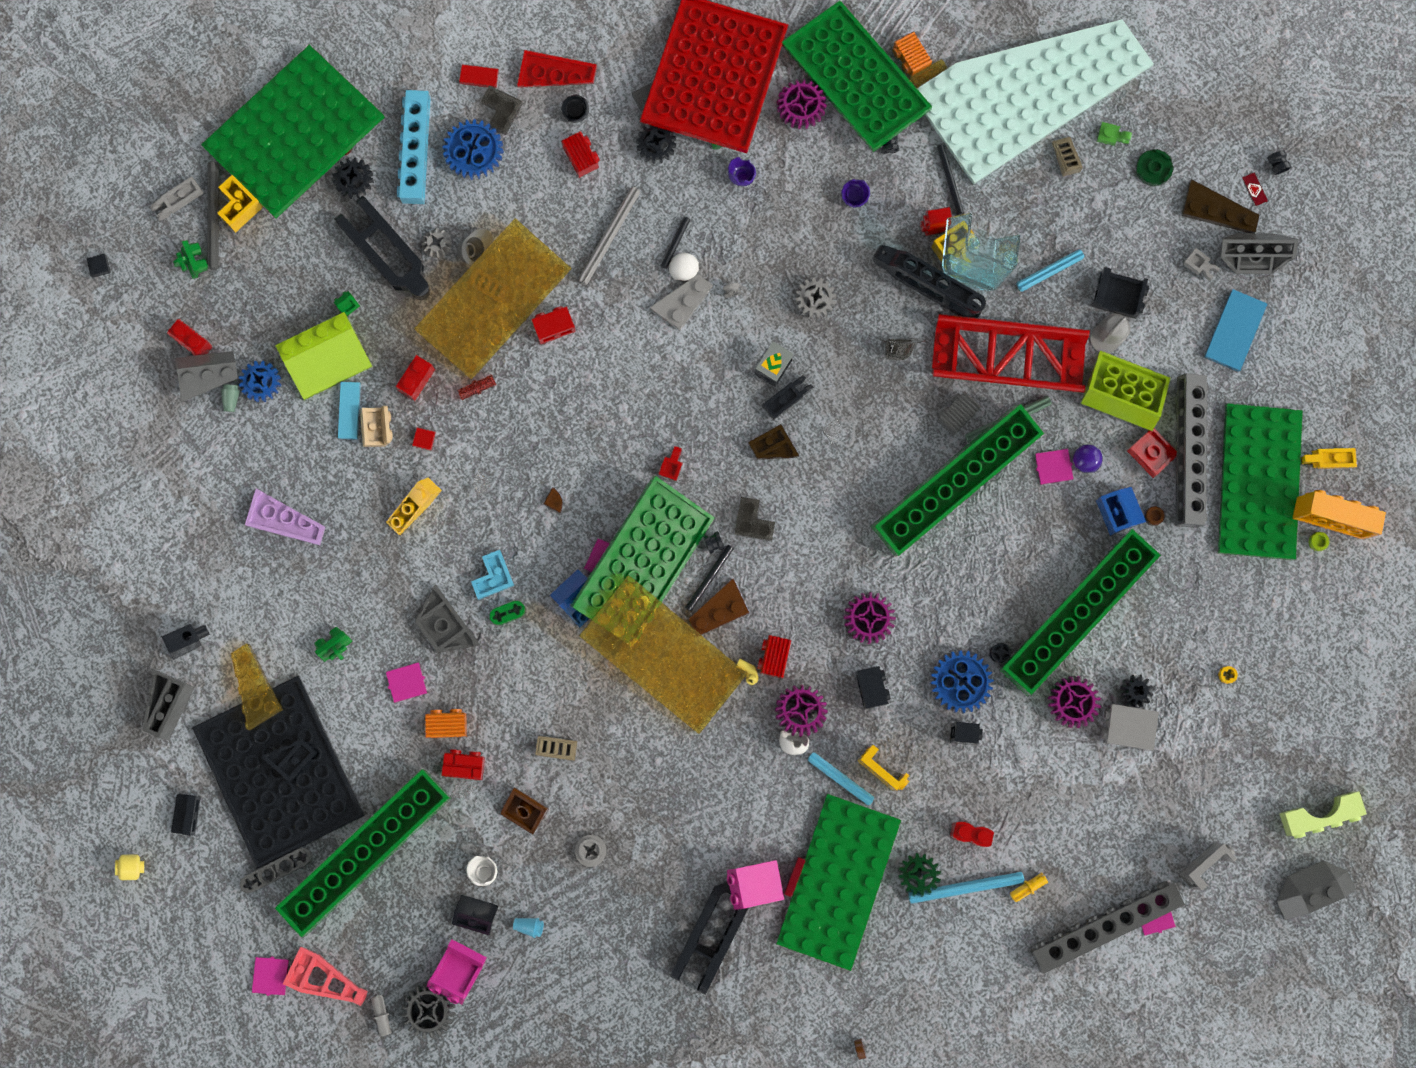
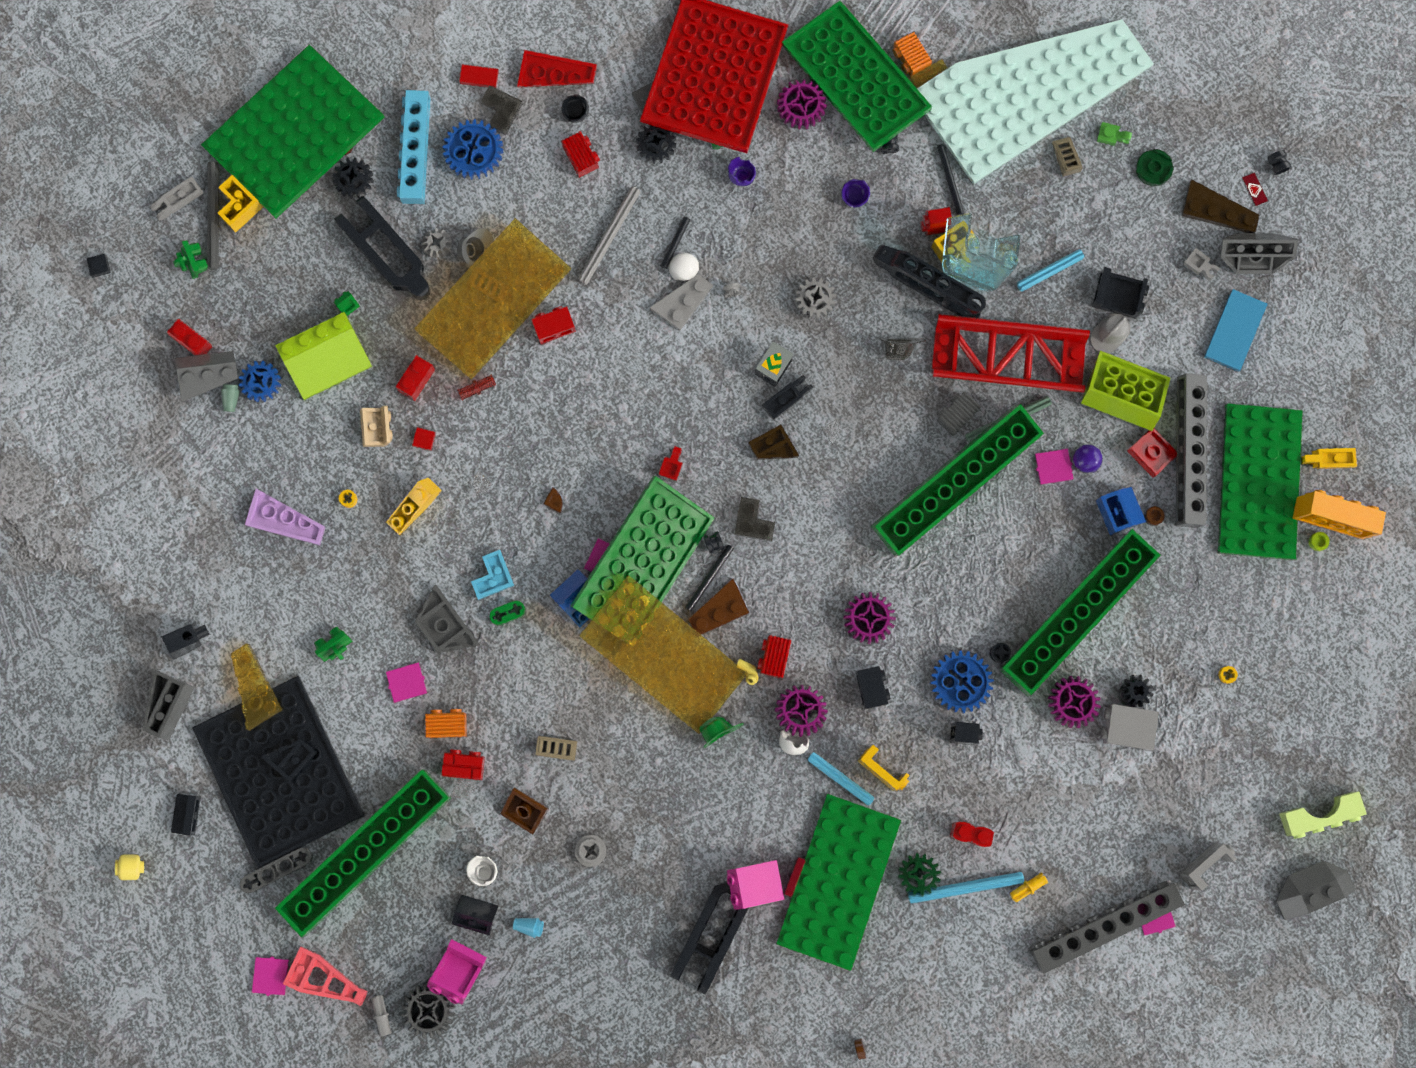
medium azure tile [338,382,361,439] -> none
none -> yellow bush [339,489,358,508]
none -> green piece [699,717,744,748]

